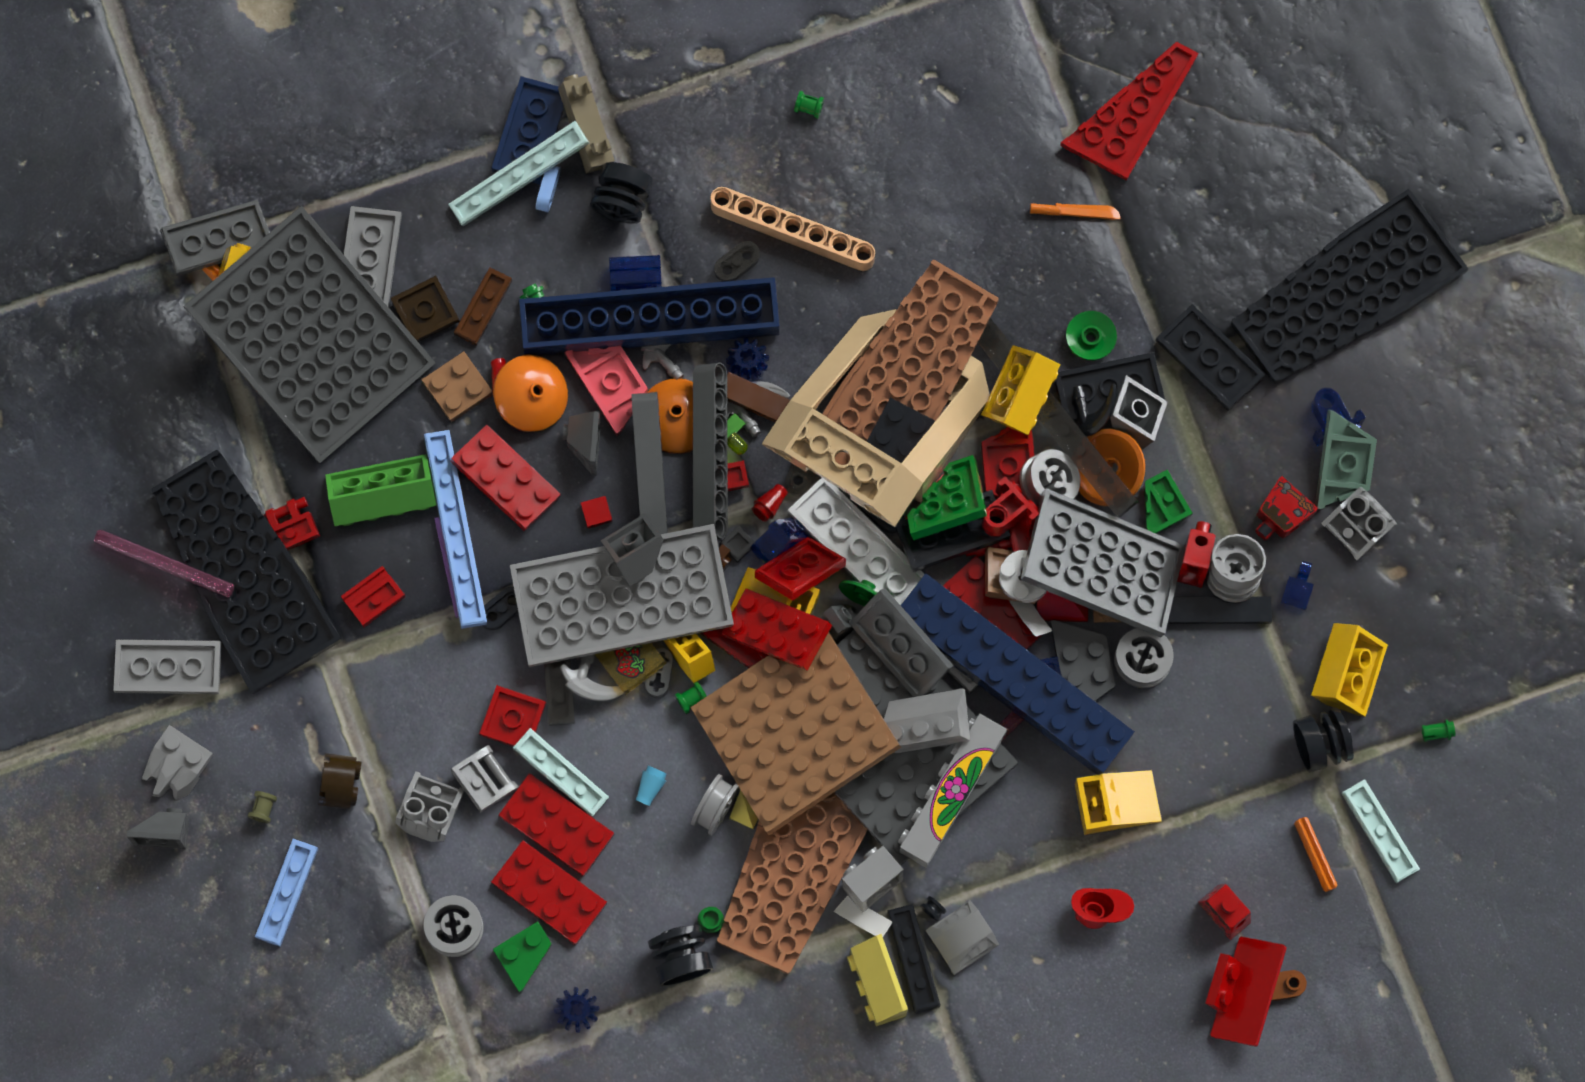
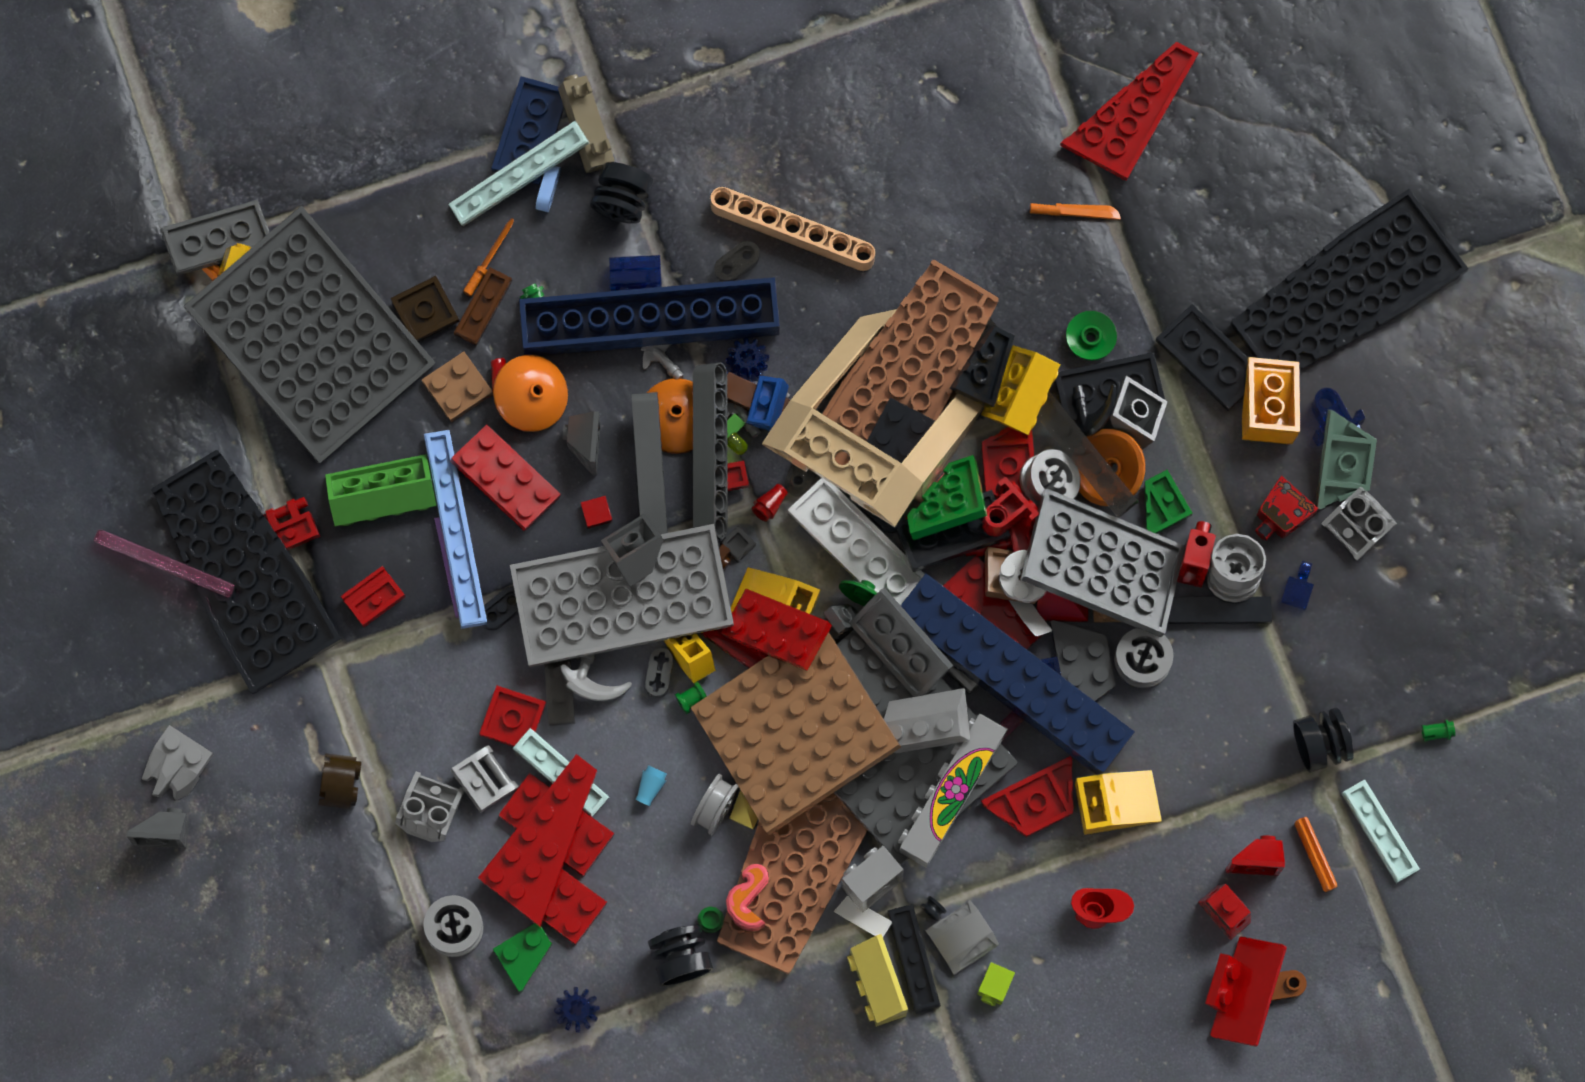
light grey plate [113,640,222,694] -> none
olive bush [247,791,277,824] -> none
light blue tile [255,839,318,947] -> none
light grey plate [344,206,402,308] -> none
coral wing [565,346,648,436] -> none
clear yellow tile [595,643,667,695] -> none
clear blue pin [750,517,808,565] -> none
red tile [755,537,846,601] -> none
green bush [794,91,824,119] -> none
yellow slope [1311,623,1388,717] -> none
none -> orange piece [463,218,514,297]
none -> red wing [478,754,598,928]
none -> coral animal [726,864,769,931]
none -> blue slope [746,376,789,431]
none -> black wing [949,326,1015,408]
none -> lime brick [977,962,1015,1006]
none -> red wing [981,756,1073,837]
none -> red slope [1226,835,1285,876]
none -> light orange slope [1242,357,1300,444]

